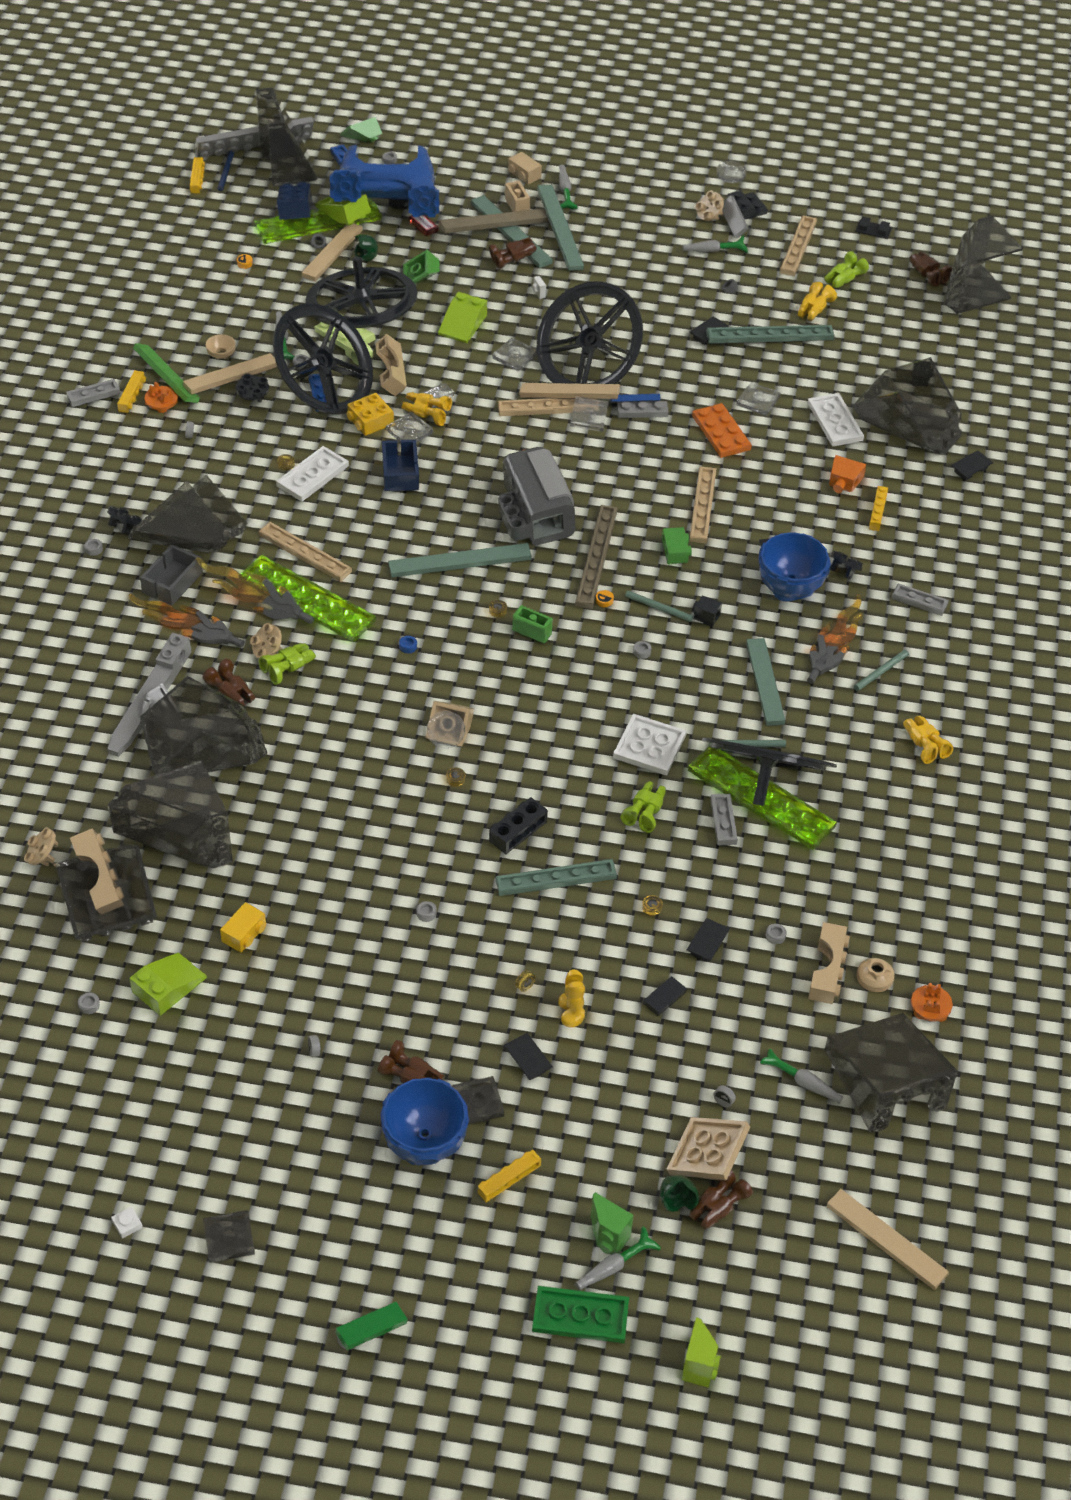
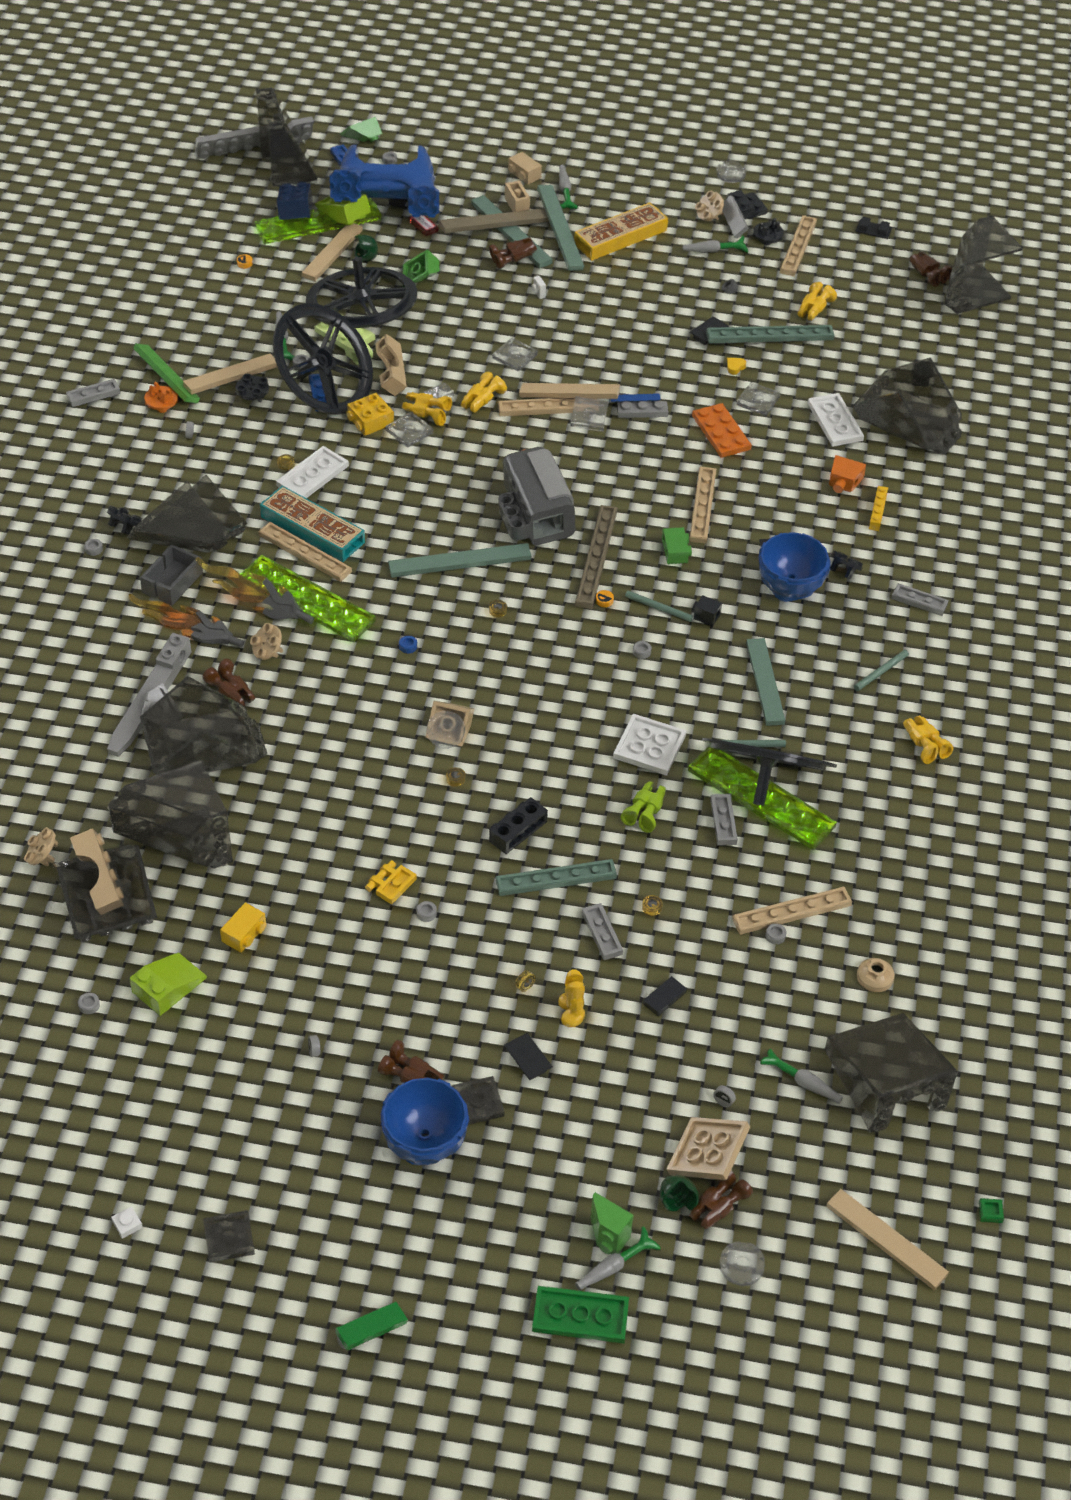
yellow piece [117,370,146,413] -> none
yellow piece [190,157,205,193] -> none
tan piece [205,334,236,359] -> none
dark blue bar [217,151,234,191] -> none
lime piece [258,643,316,685] -> none
dark grey piece [310,233,326,249] -> none
dark blue piece [382,440,419,491] -> none
lime slope [438,292,487,343] -> none
yellow piece [478,1150,541,1203] -> none
bright green brick [512,605,553,643] -> none
black wheel [536,281,643,384] -> none
lime slope [681,1317,721,1388] -> none
black piece [686,918,730,962] -> none
piece [807,594,863,684] -> none
tan arch [808,922,850,1004] -> none
lime piece [824,251,869,288] -> none
orange plate [911,983,953,1022] -> none
black piece [951,450,993,481] -> none
none -> brick [260,485,365,562]
none -> yellow plate [365,860,417,905]
none -> yellow piece [461,372,507,413]
none -> brick [574,202,668,261]
none -> light grey plate [582,903,623,960]
none -> clear tile [719,1242,765,1286]
none -> yellow tile [727,358,746,375]
none -> tan tile [732,887,852,935]
none -> black plate [753,218,784,245]
none -> green tile [979,1198,1004,1223]

